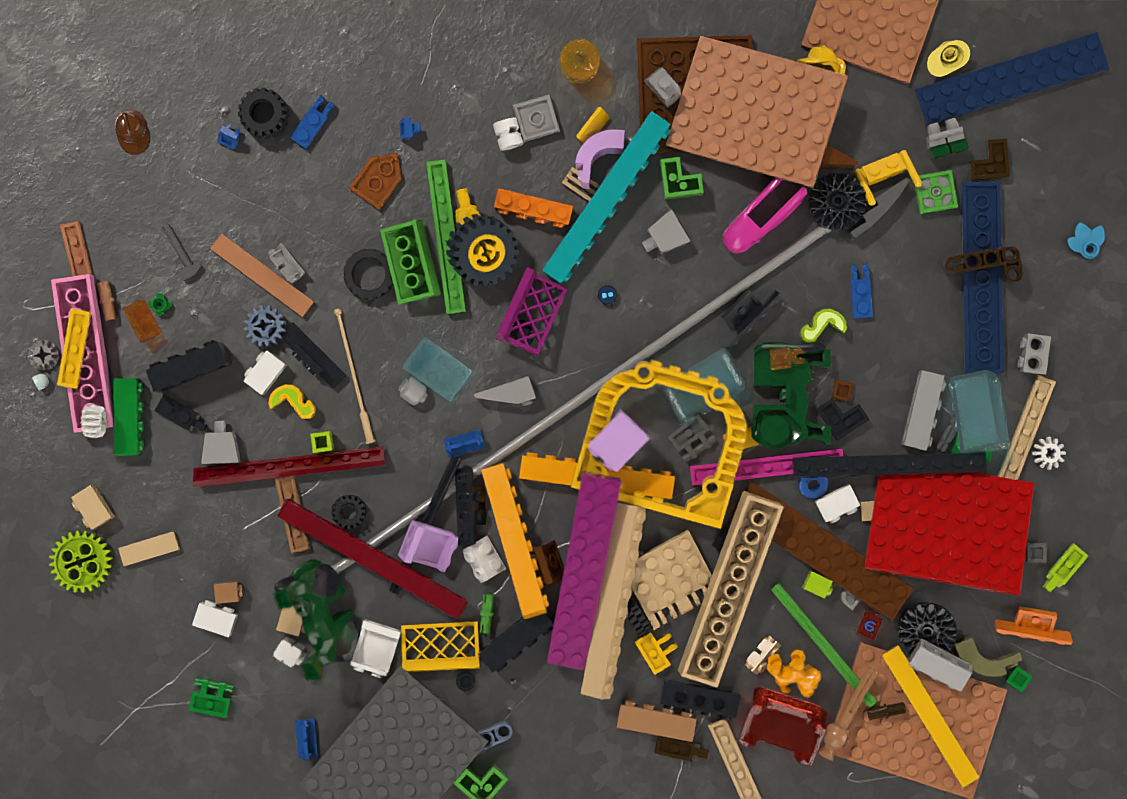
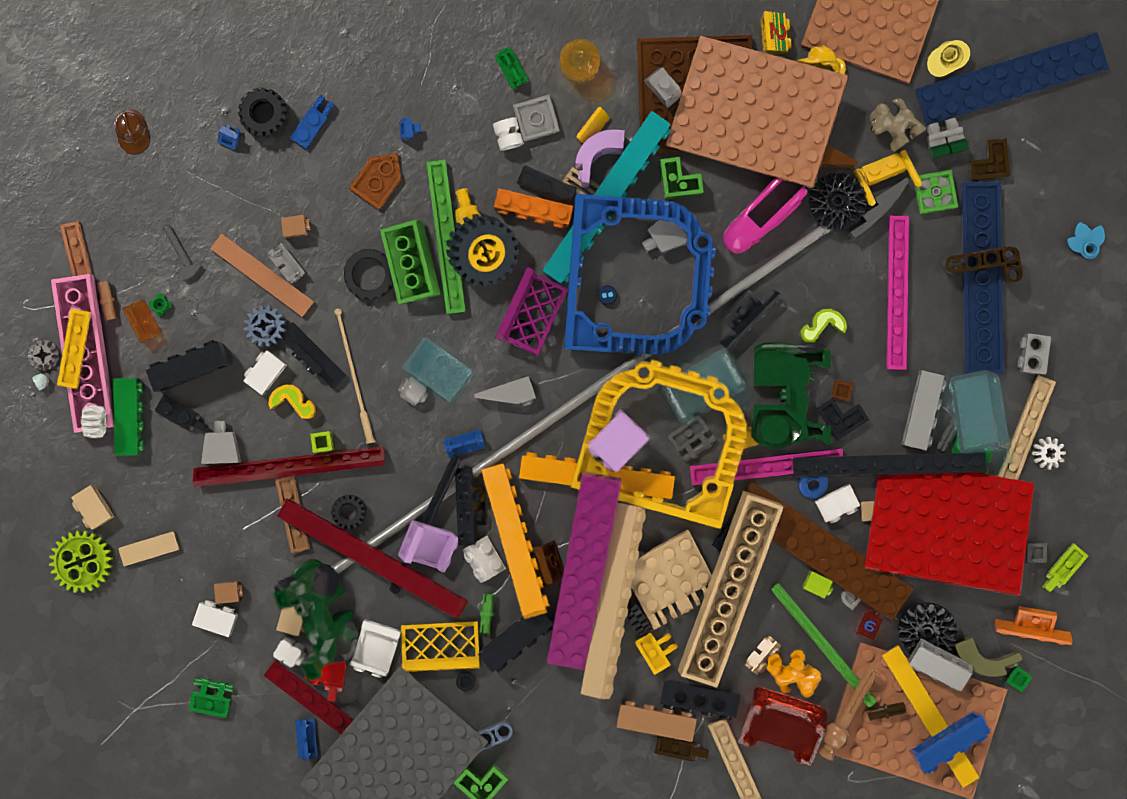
clear orange plate [770,347,804,370] -> none
blue hinge [850,264,873,318] -> none
none -> dark red plate [263,660,354,735]
none -> medium nougat brick [281,215,311,239]
none -> red hinge [305,661,347,702]
none -> green hinge [494,47,529,90]
none -> black plate [517,165,577,205]
none -> blue arch [564,194,715,355]
none -> yellow slope [761,11,791,56]
none -> dark tan animal [869,98,926,152]
none -> dark pink plate [886,216,909,370]
none -> blue slope [909,710,990,773]

